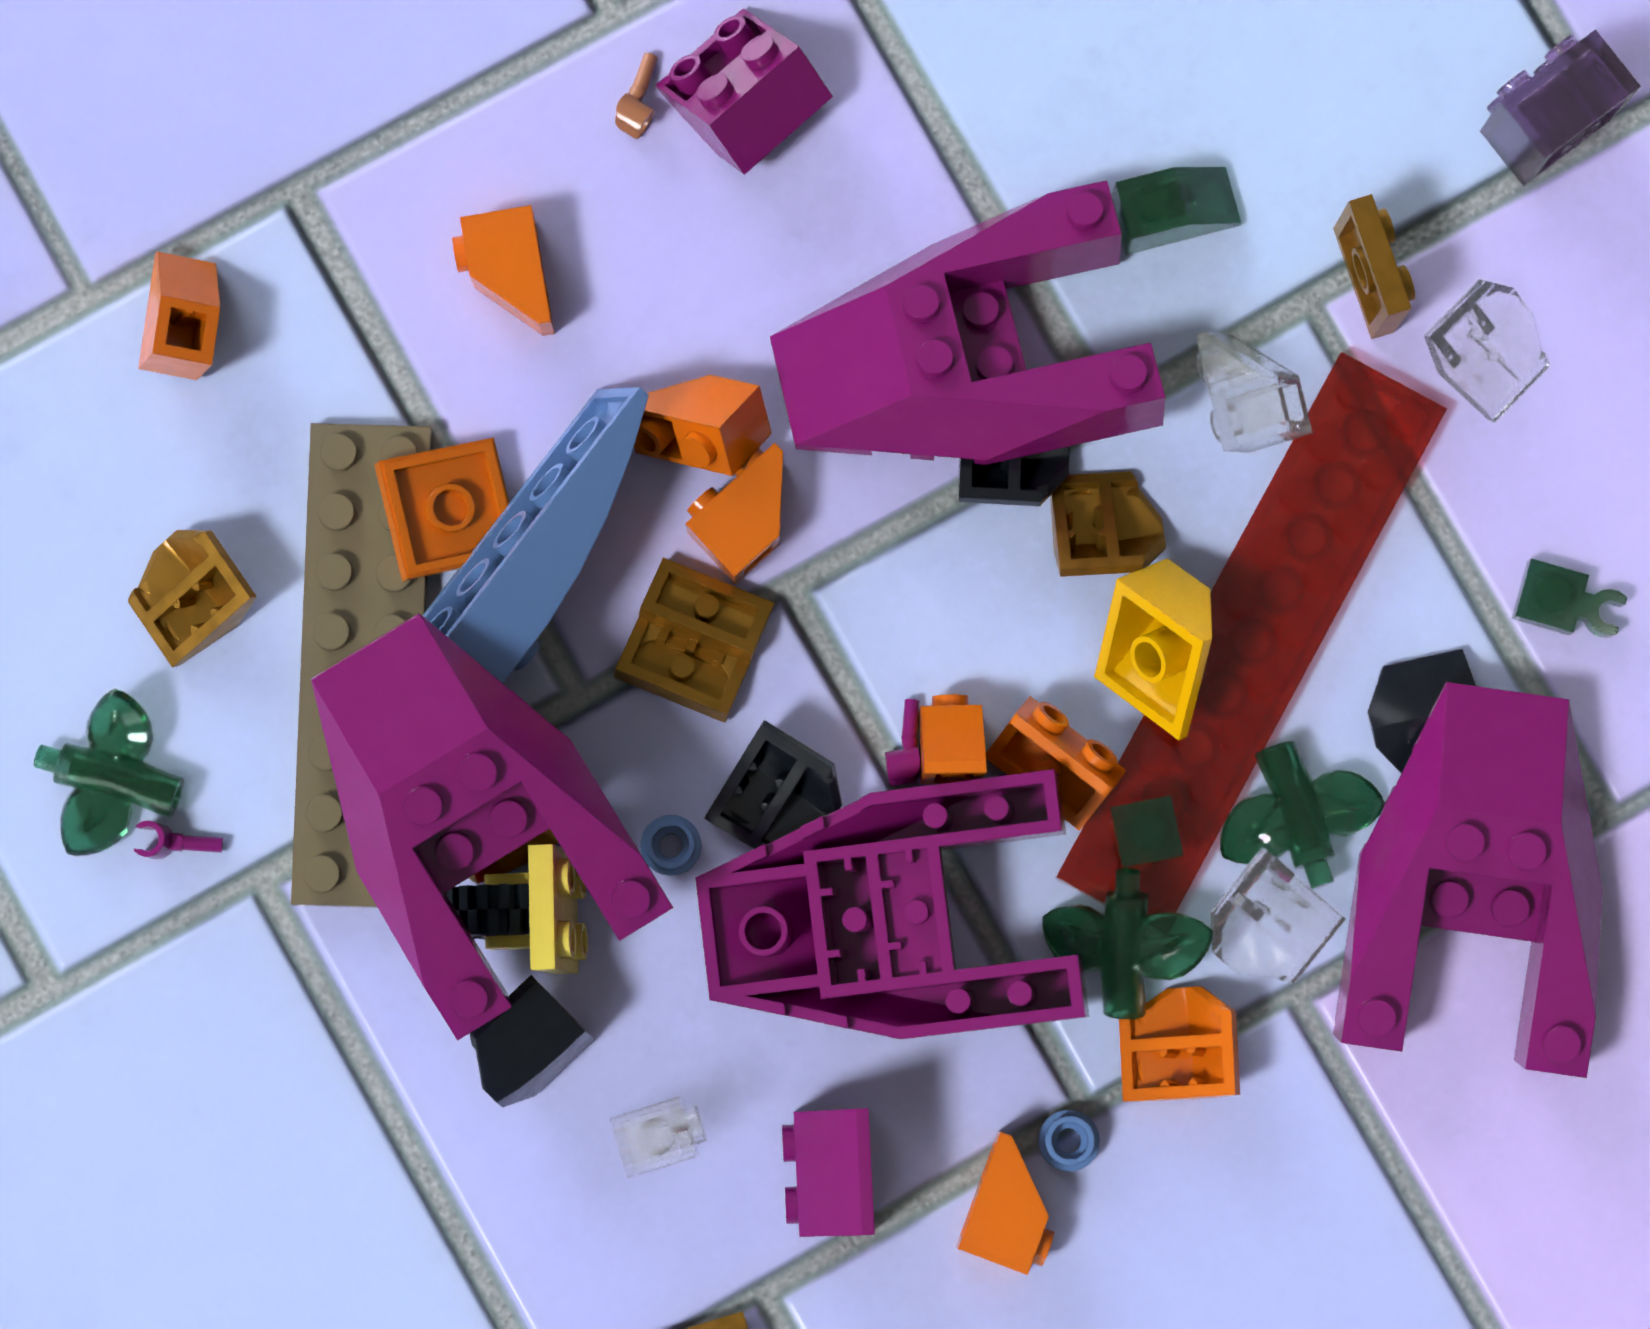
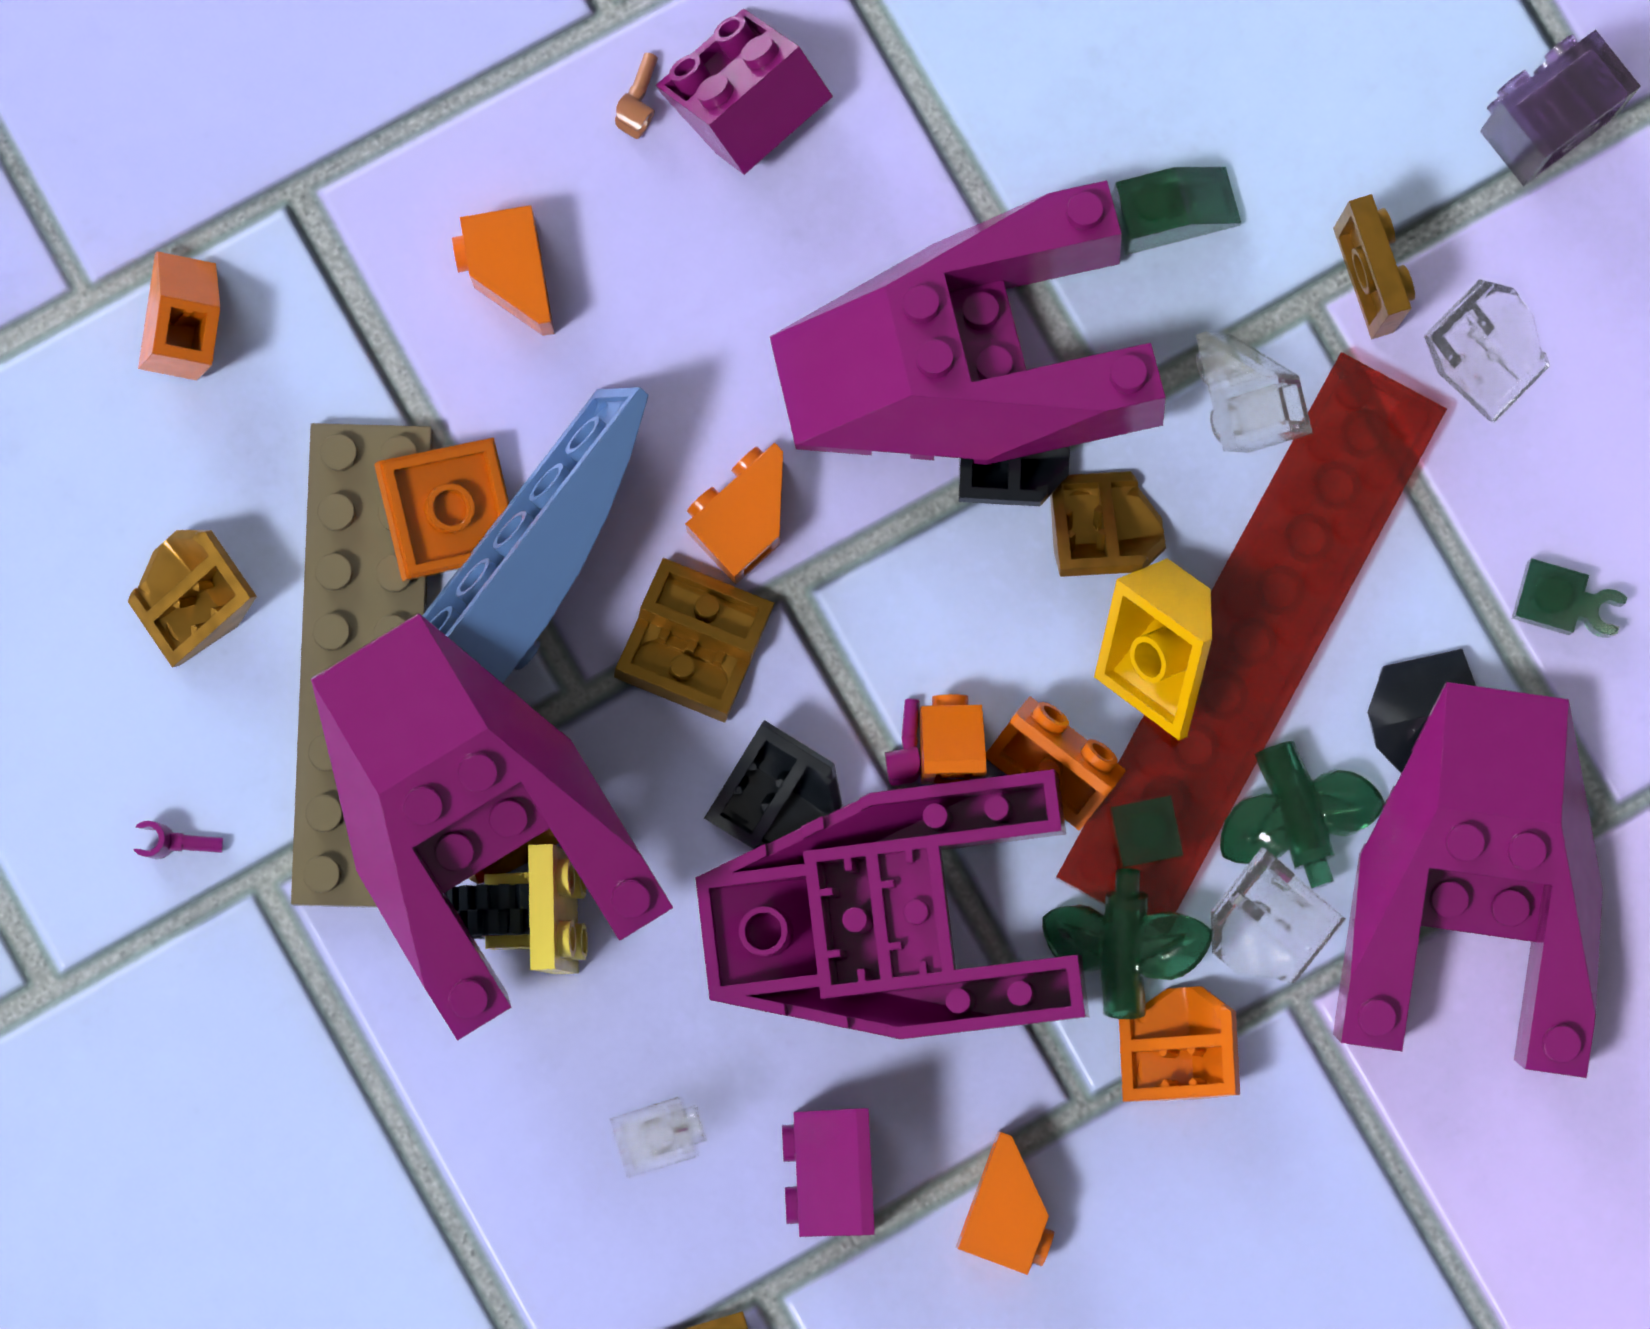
clear green plant [33,688,184,856] -> none
black slope [470,975,595,1108] -> none
orange slope [634,375,772,476] -> none
medium blue plate [641,815,702,876] -> none
medium blue plate [1038,1110,1100,1171] -> none

